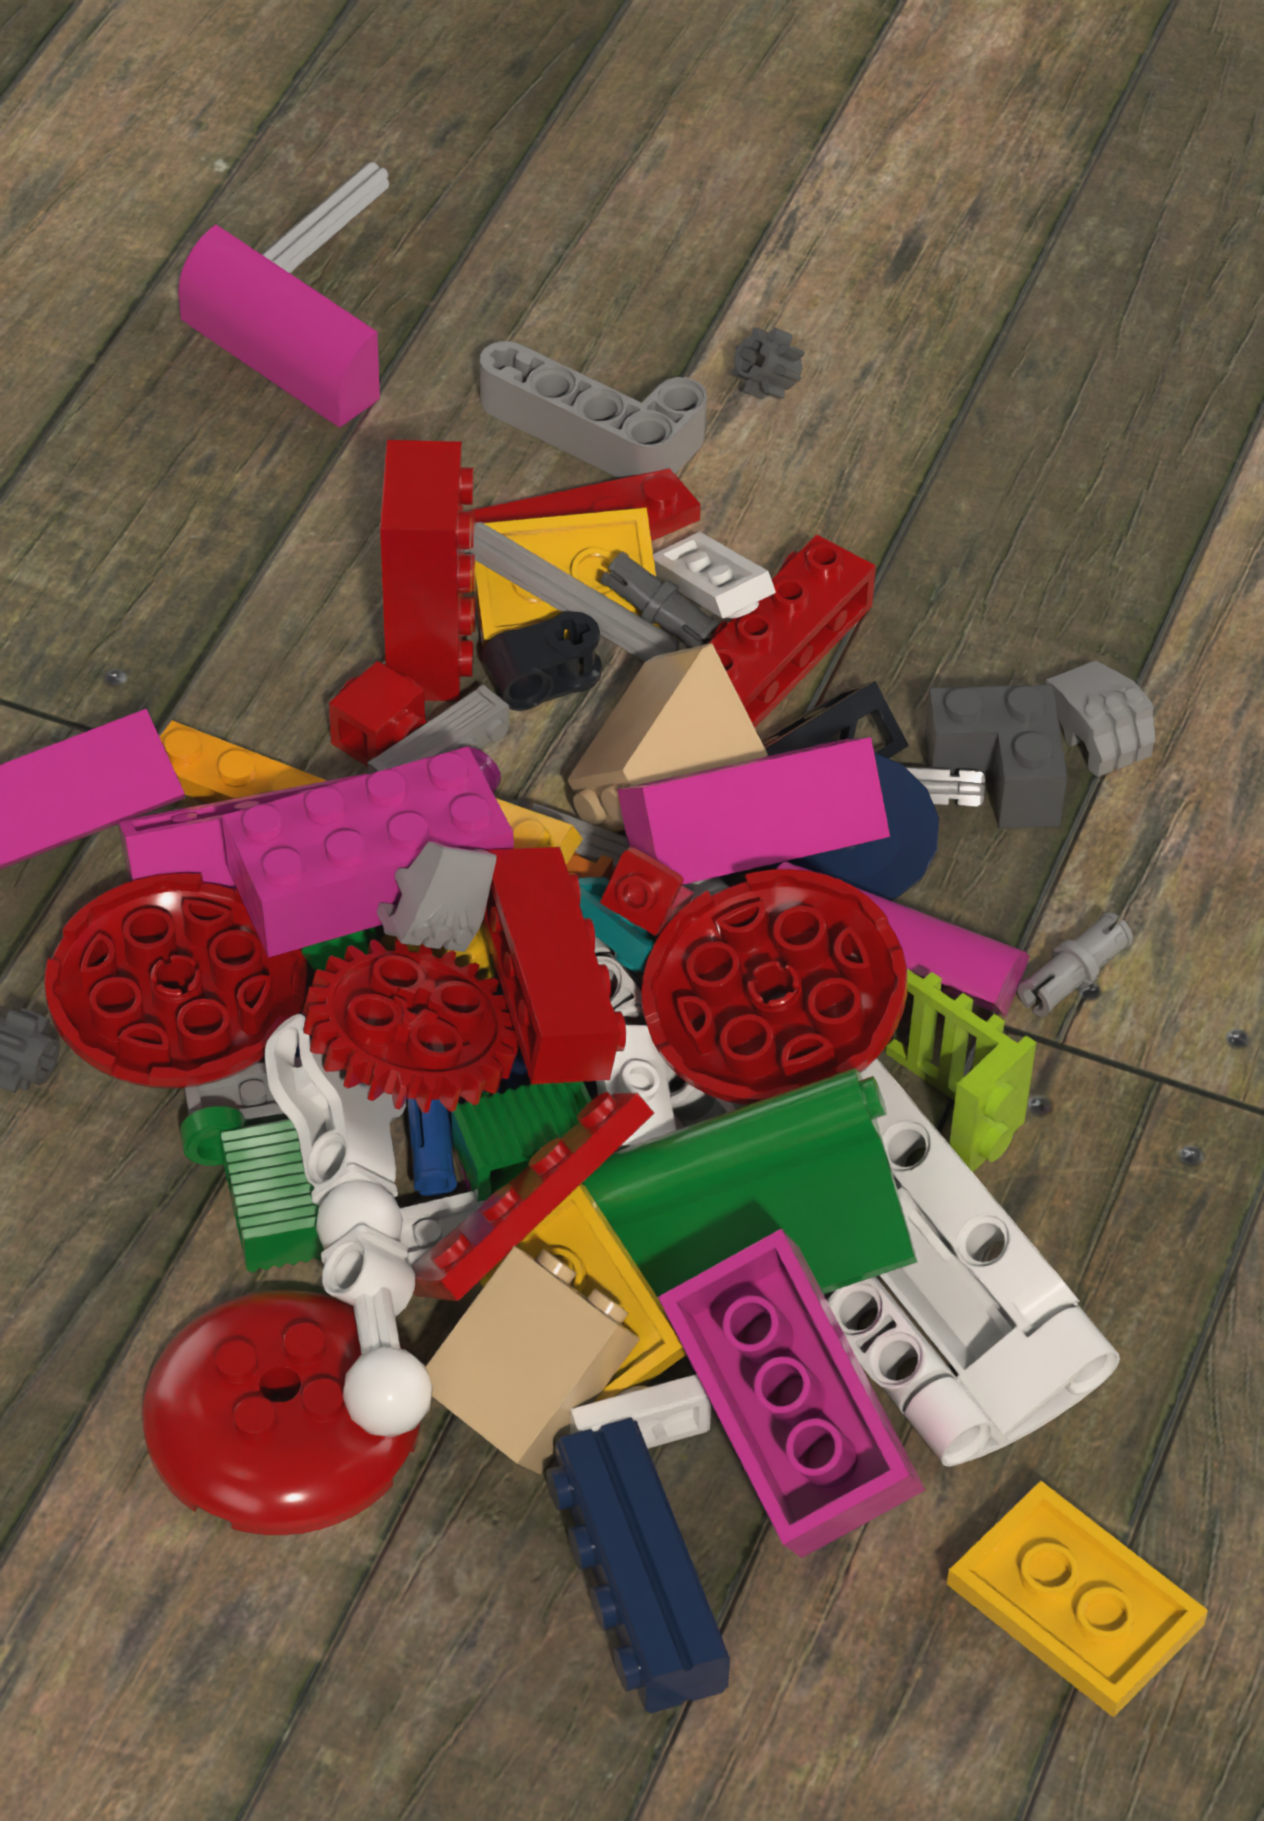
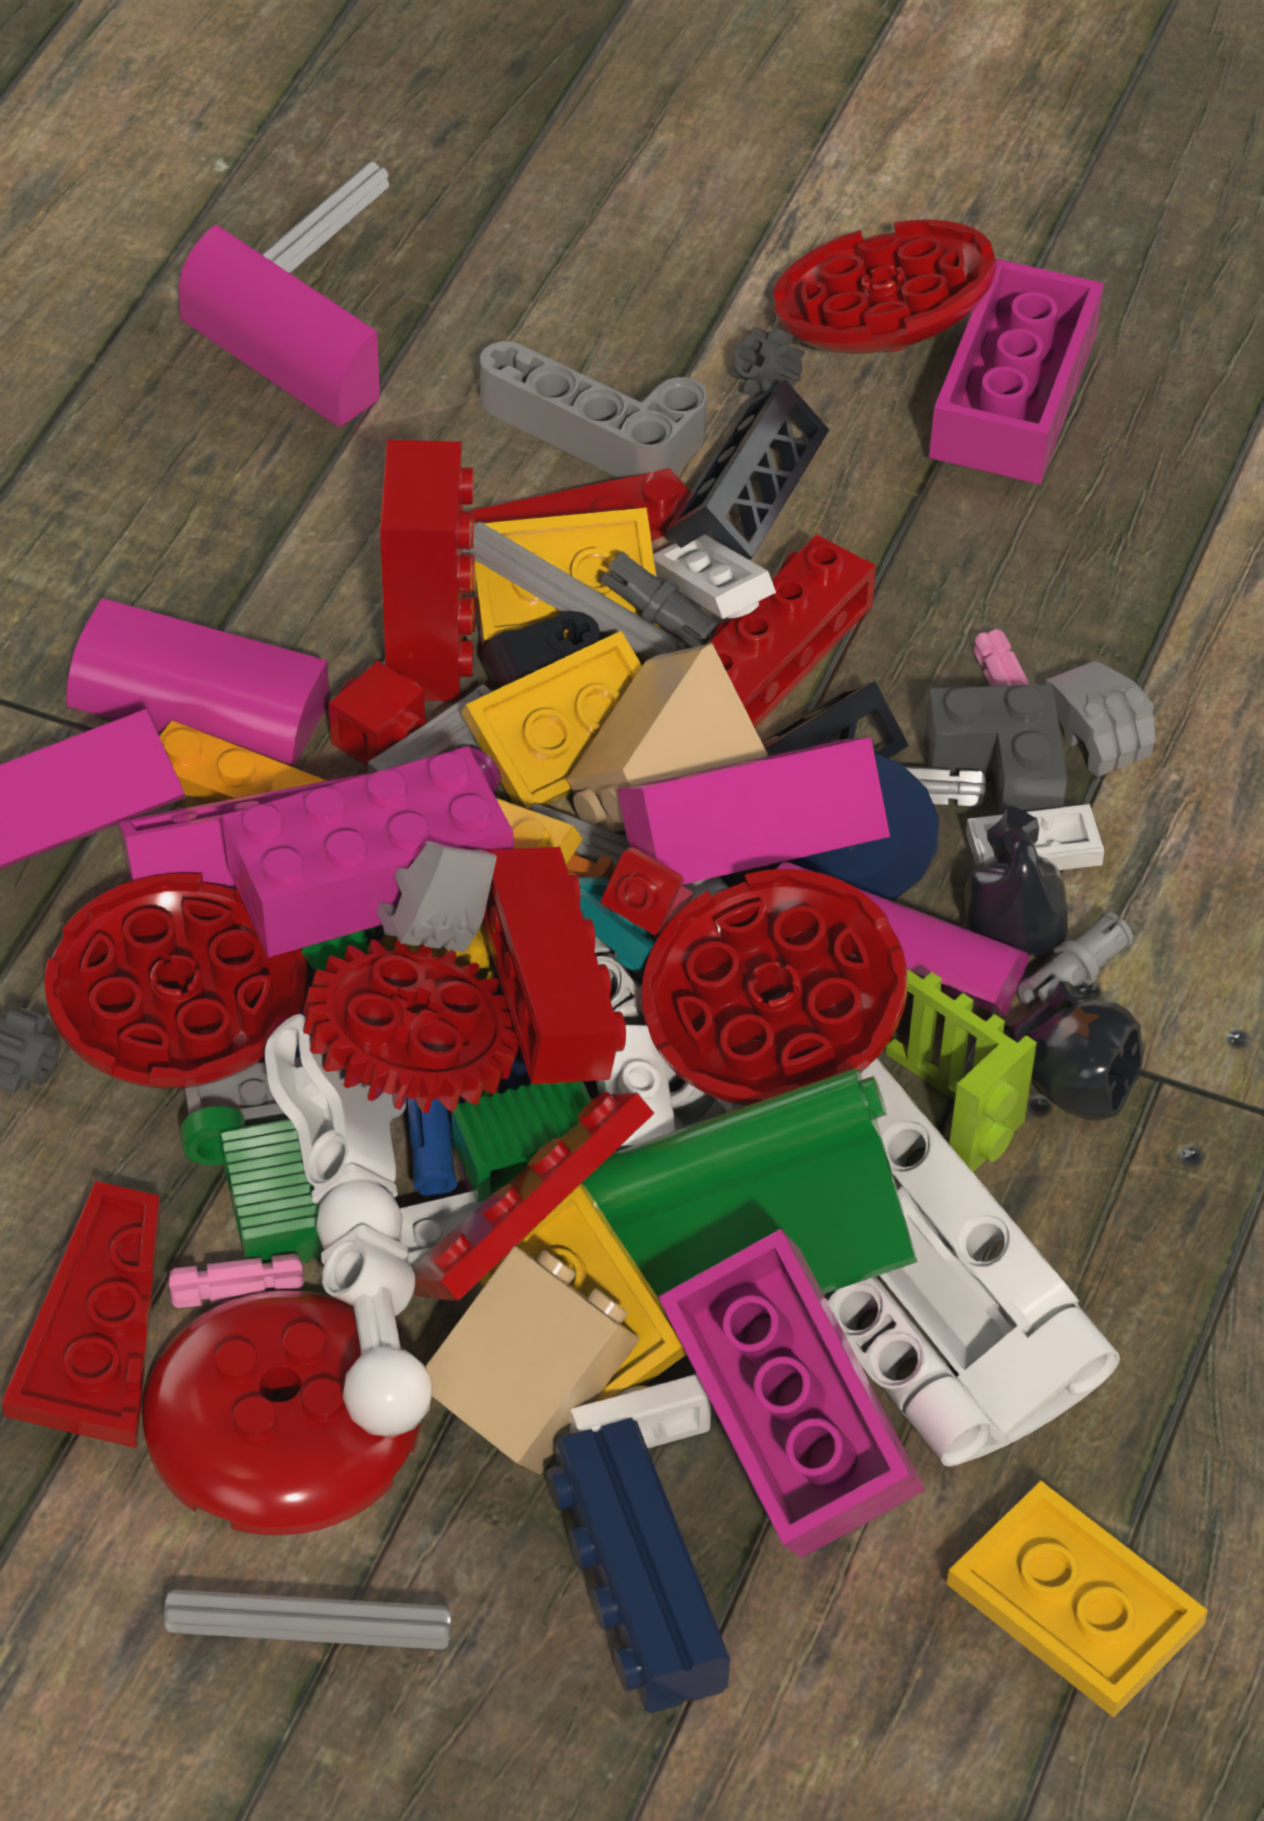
none -> red wing [1,1181,161,1449]
none -> dark pink brick [66,598,330,767]
none -> light grey axle [164,1589,451,1650]
none -> bright pink axle [168,1253,304,1308]
none -> yellow plate [461,631,642,810]
none -> black fence [666,379,830,560]
none -> red brick [773,220,996,354]
none -> dark pink brick [929,258,1104,485]
none -> black piece [963,807,1068,958]
none -> white plate [966,804,1105,871]
none -> bright pink axle [974,629,1030,686]
none -> black piece [1008,981,1144,1121]

